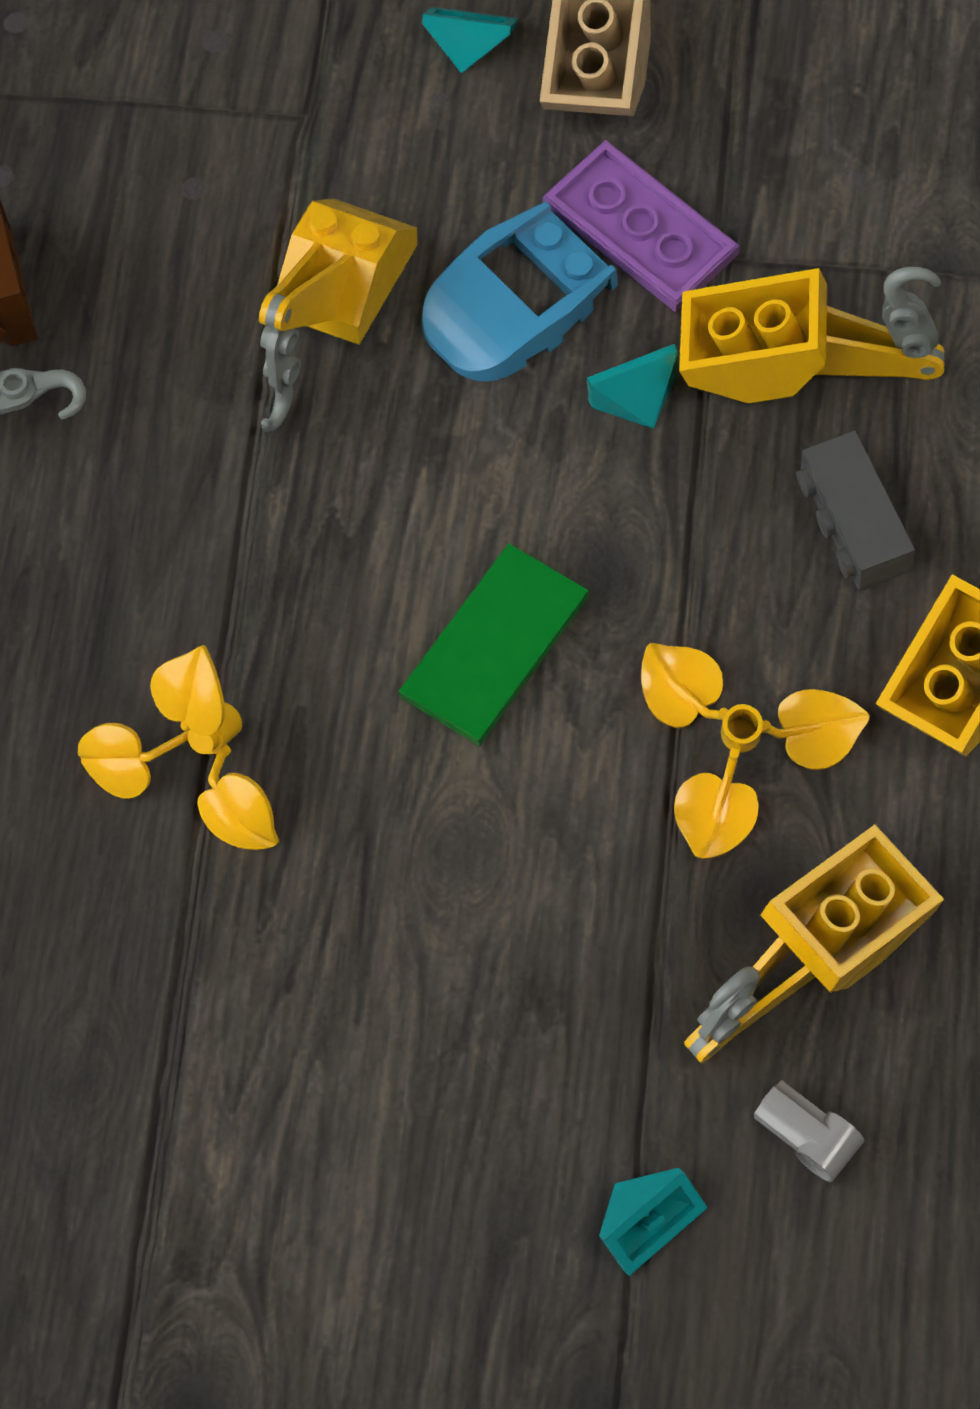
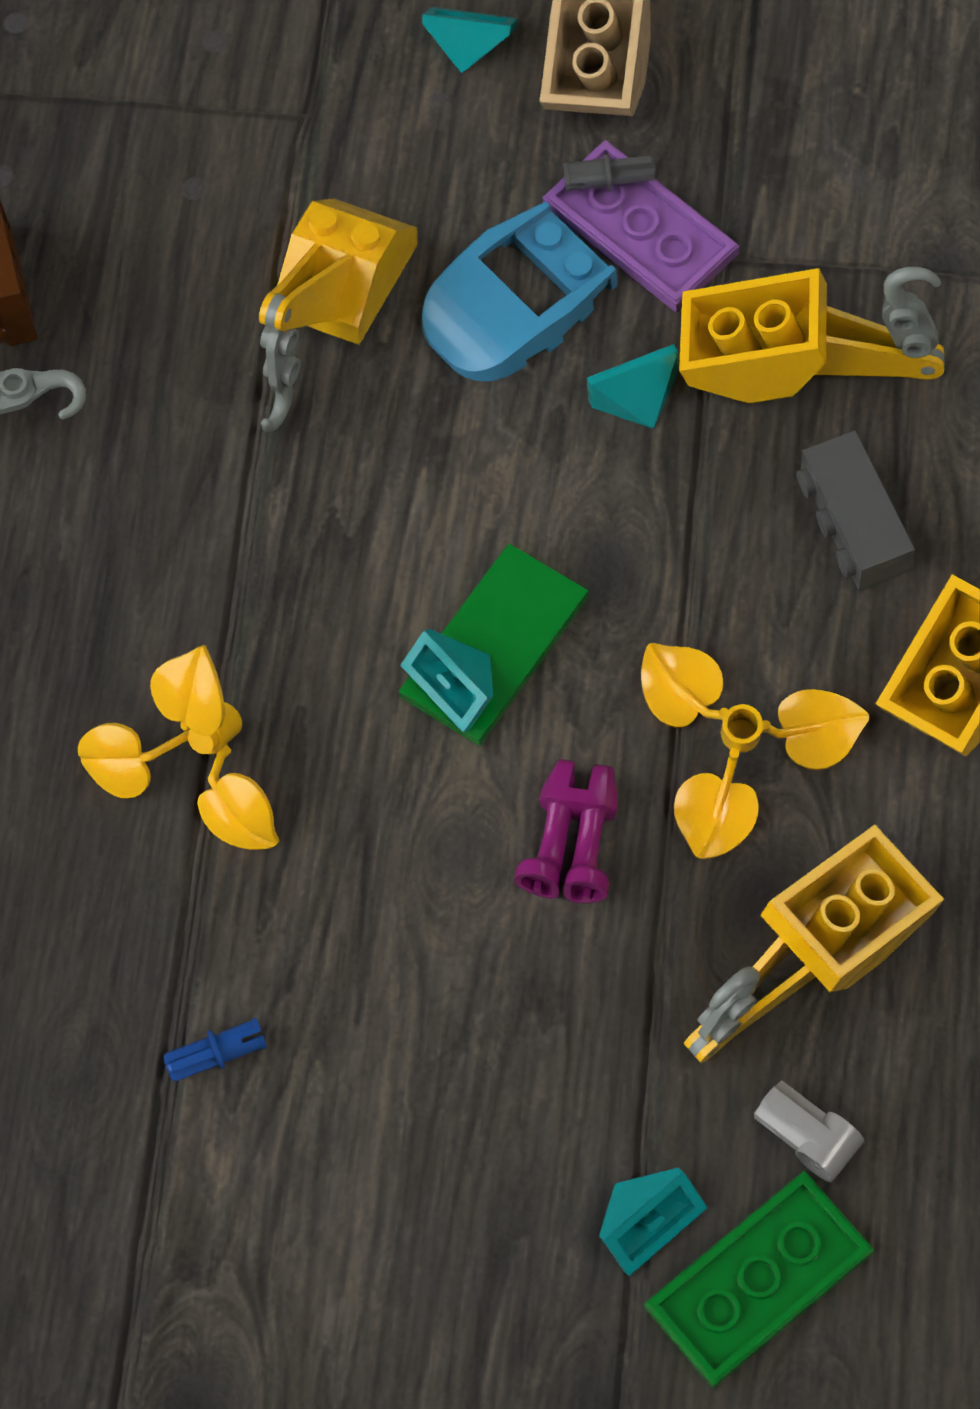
none -> blue axle [163,1017,267,1081]
none -> teal slope [400,629,493,733]
none -> magenta piece [514,758,617,903]
none -> dark grey axle [563,154,656,192]
none -> green tile [644,1170,874,1389]

